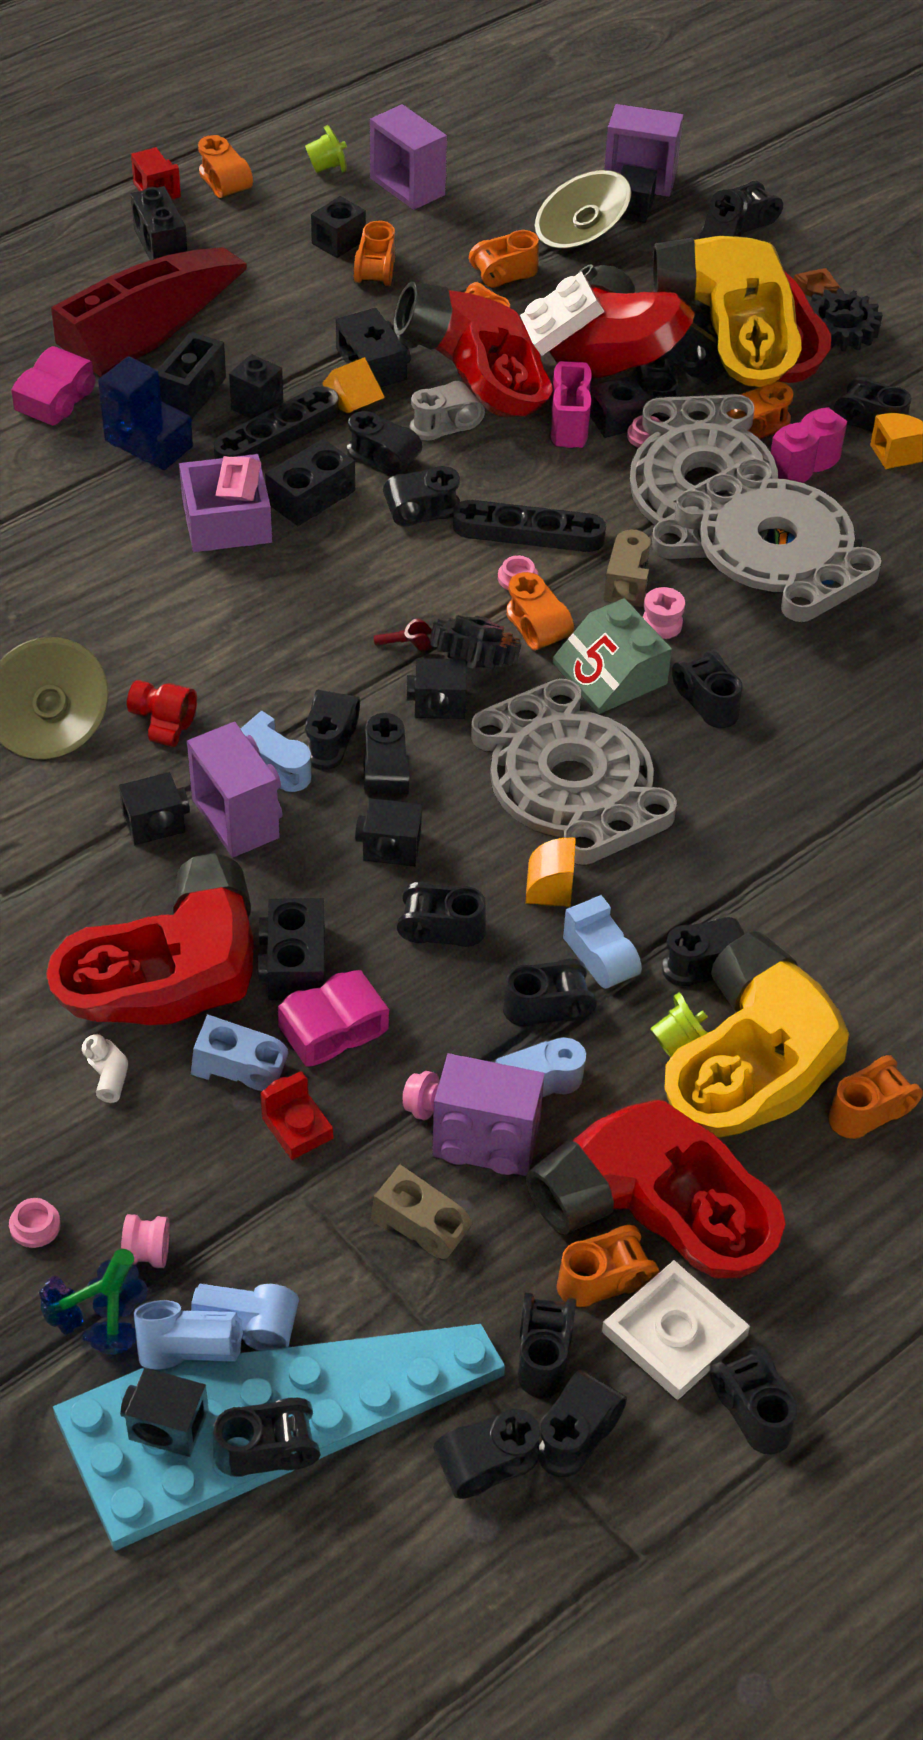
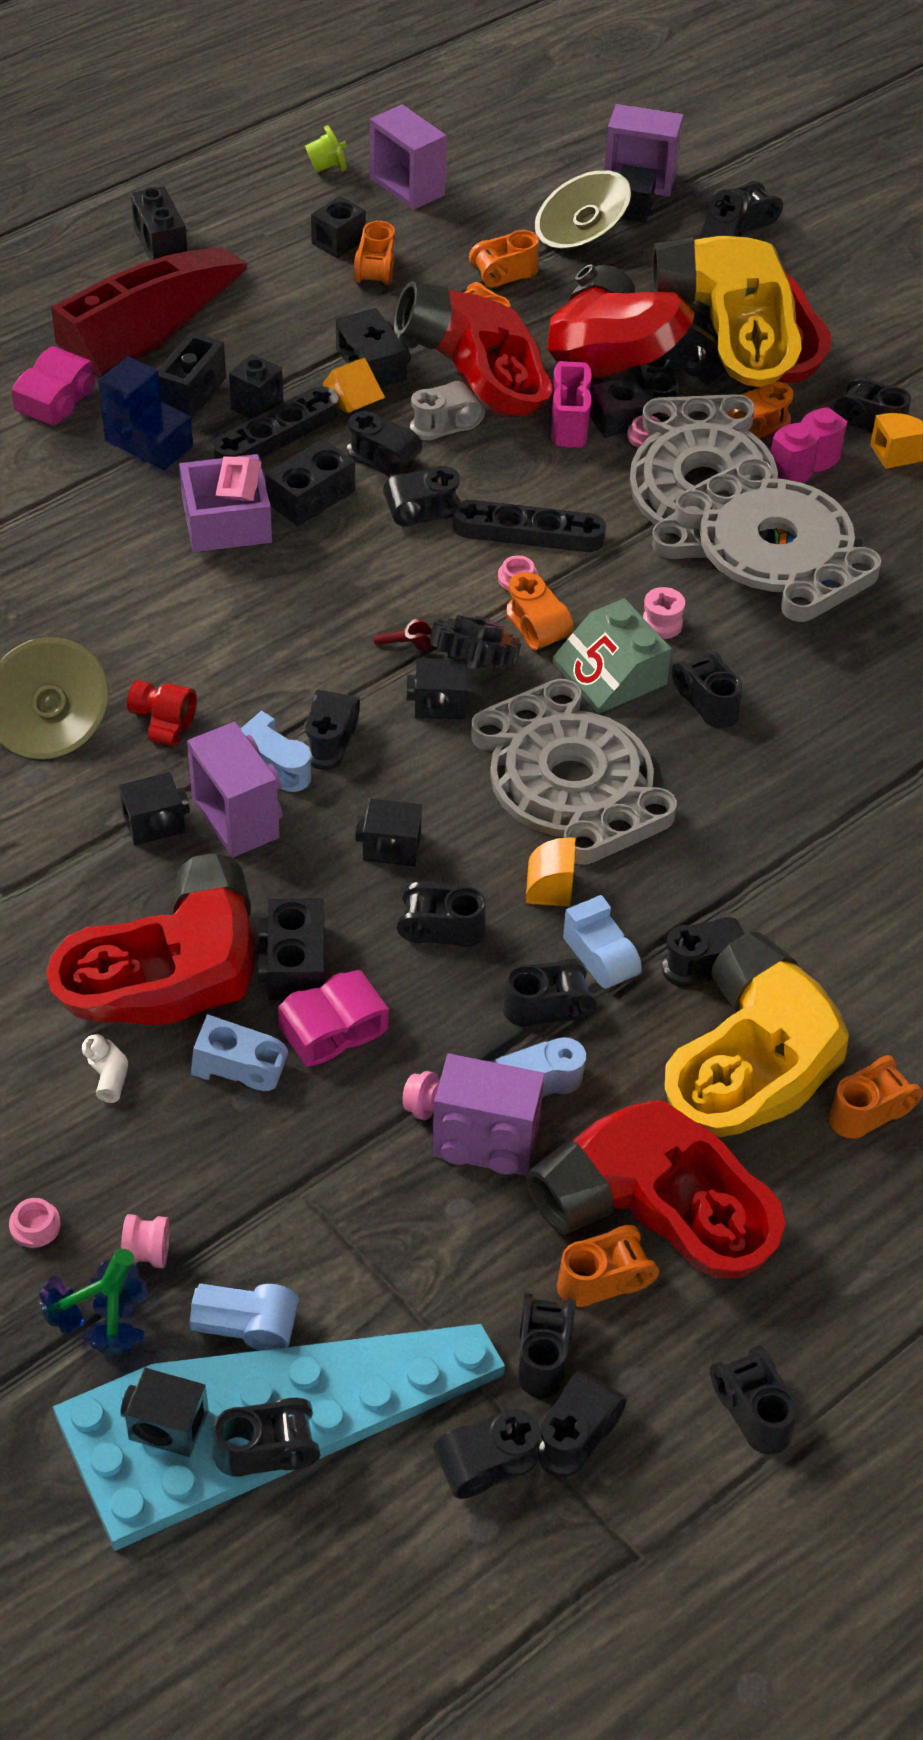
red brick [131,147,181,199] -> none
light blue piece [134,1300,243,1369] -> none
orange piece [198,135,253,198] -> none
red bracket [261,1071,334,1160] -> none
black piece [364,713,409,795] -> none
dark tan leg [370,1164,472,1259] -> none
white plate [520,272,605,356] -> none
white plate [602,1260,750,1400] -> none
dark tan leg [604,530,650,607] -> none
lime piece [650,992,708,1058] -> none
dark orange tile [794,268,841,297] -> none
black gear [808,288,883,351] -> none

